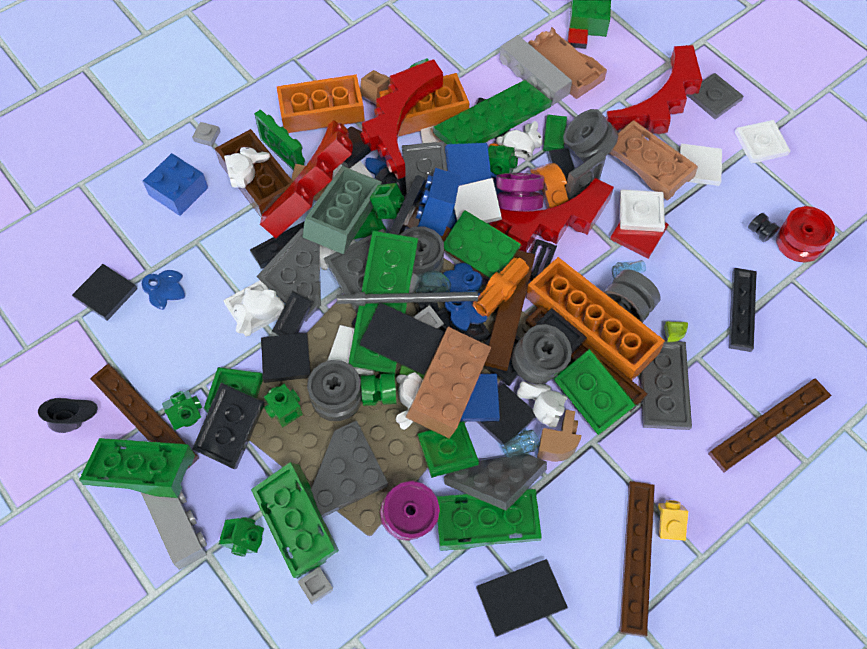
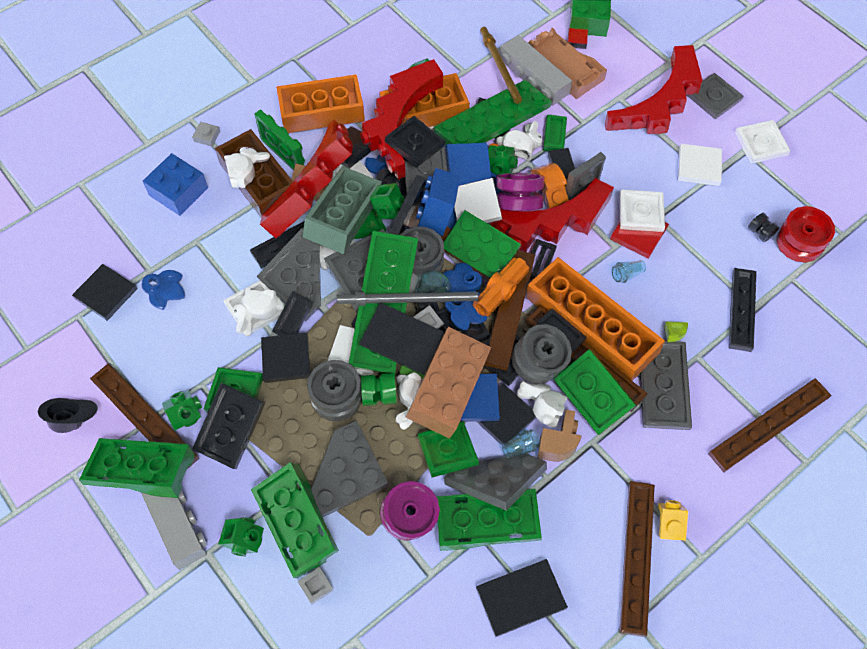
green brick [264,384,303,428] -> none
medium nougat brick [360,69,390,105] -> none
dark grey wheel [563,109,618,163] -> none
dark grey wheel [604,269,661,323] -> none
nougat piece [610,120,698,201] -> none
none -> black tile [385,116,446,168]
none -> pearl gold bar [480,26,522,104]

